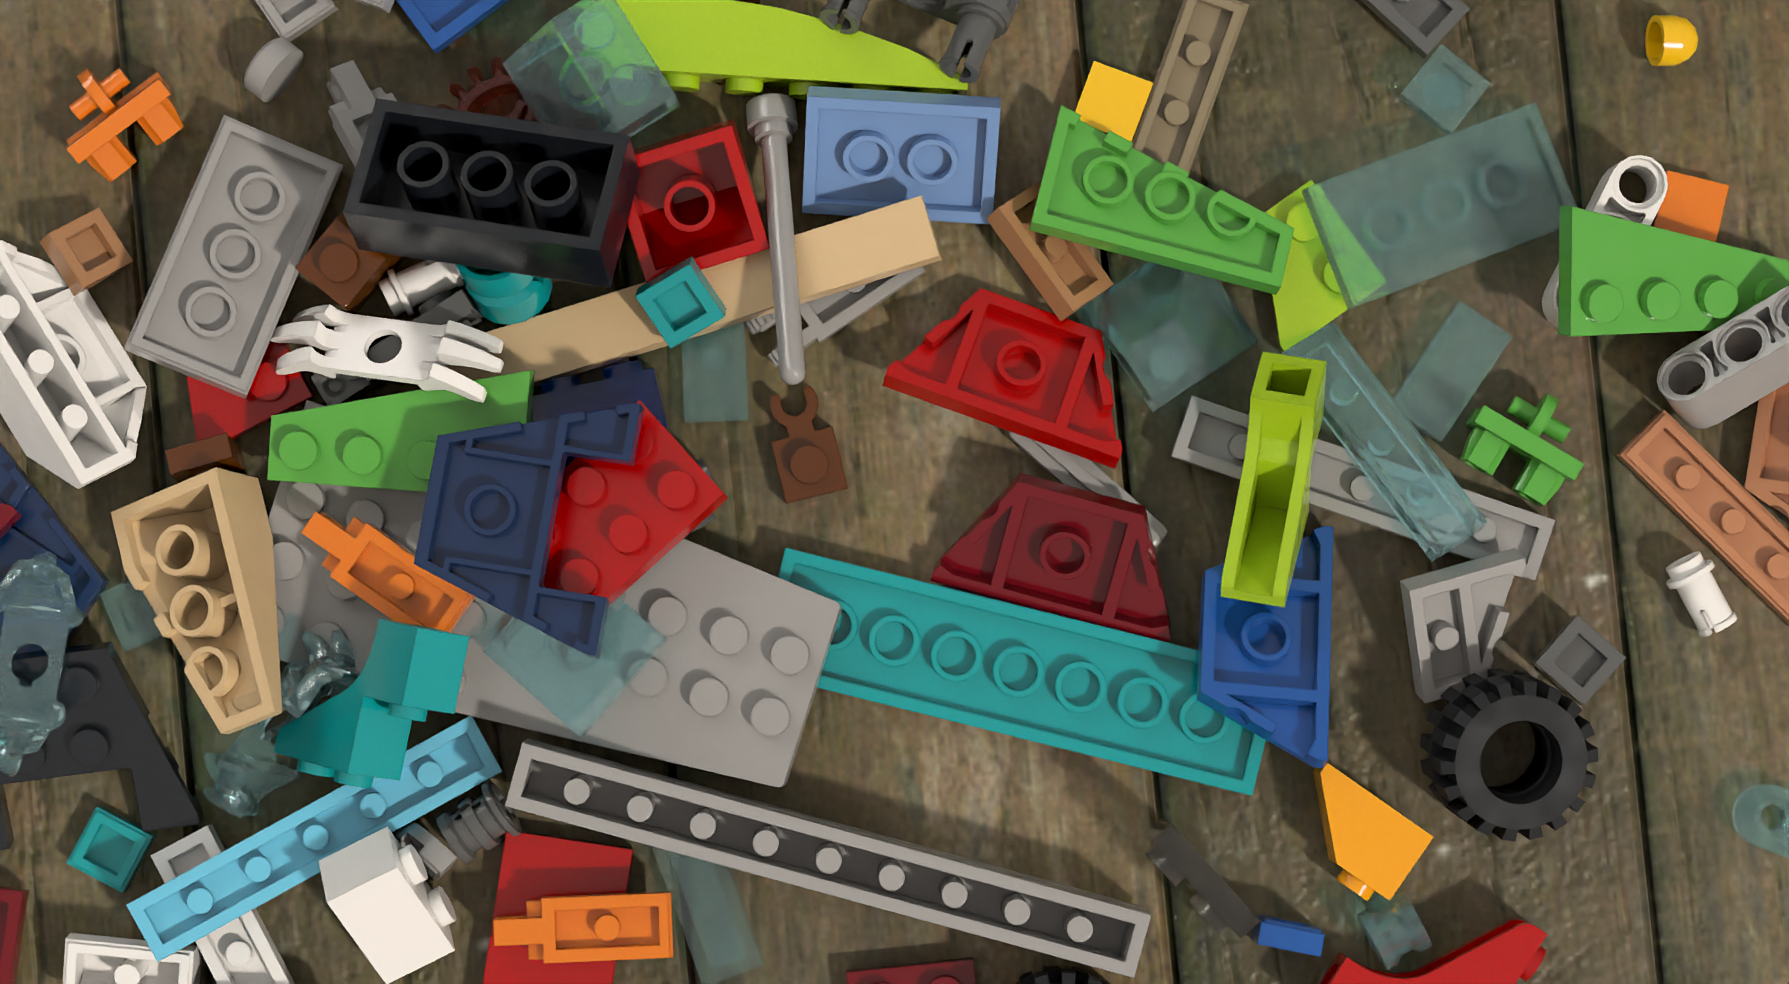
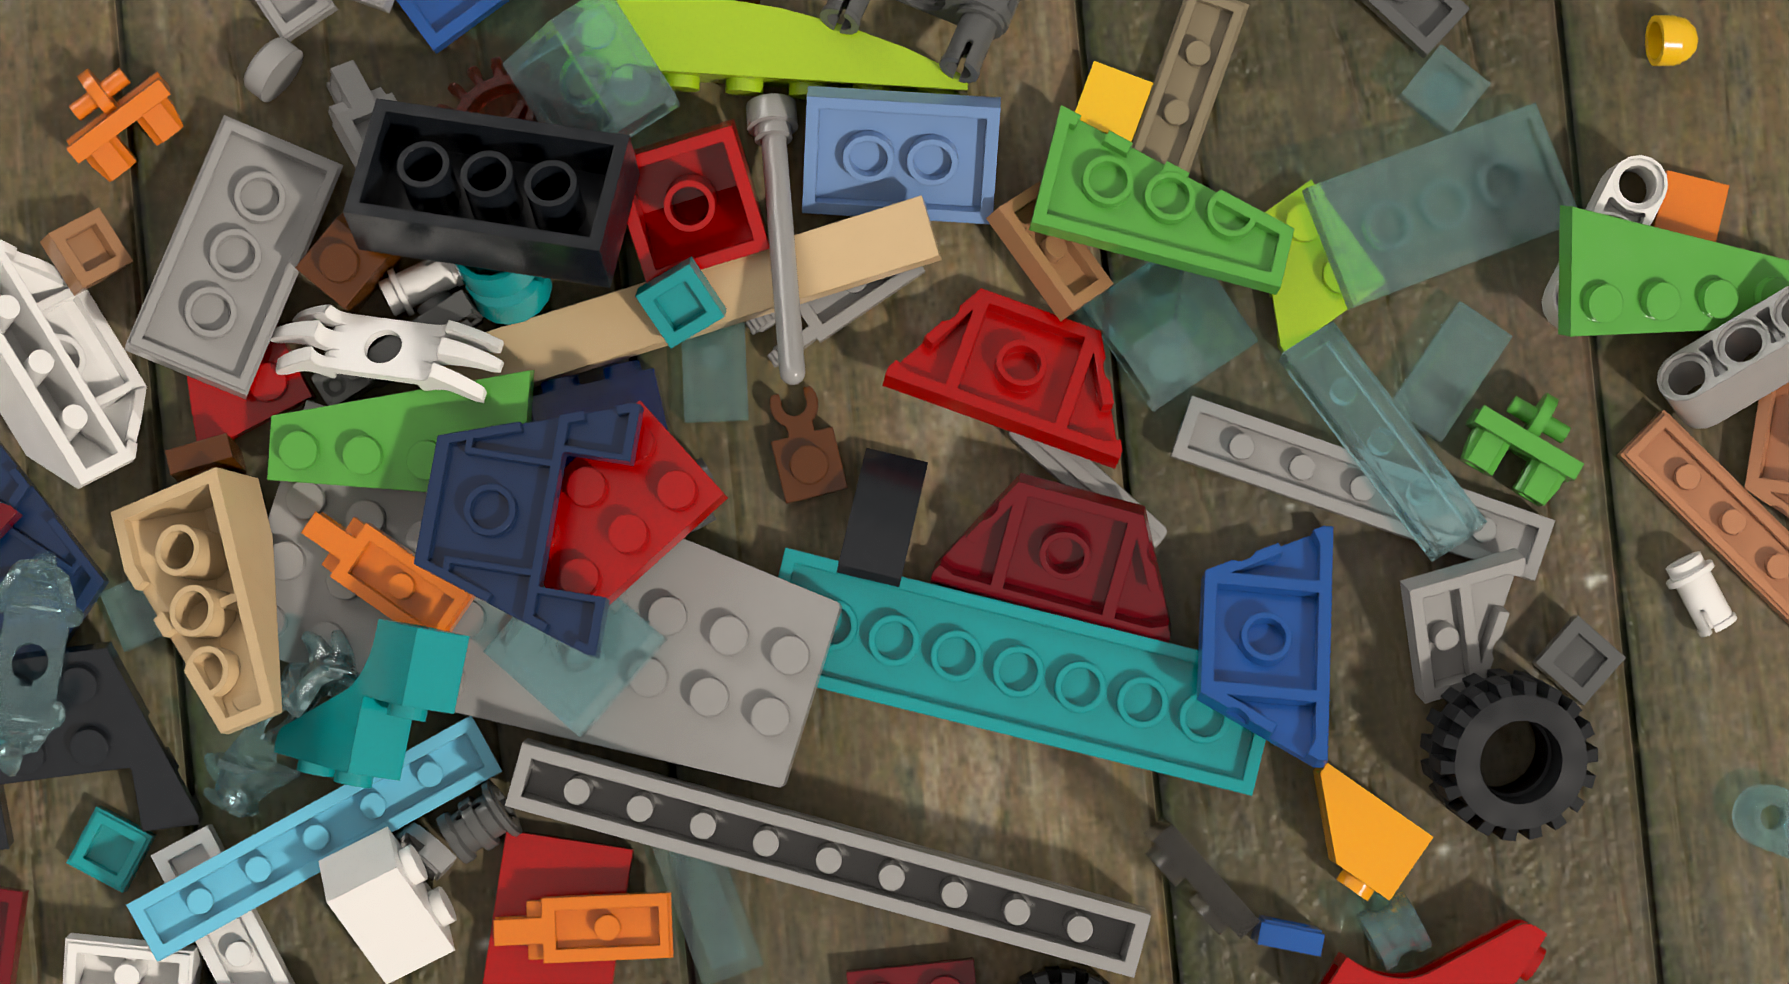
lime arch [1221,352,1327,608] -> none
none -> black slope [836,448,928,587]

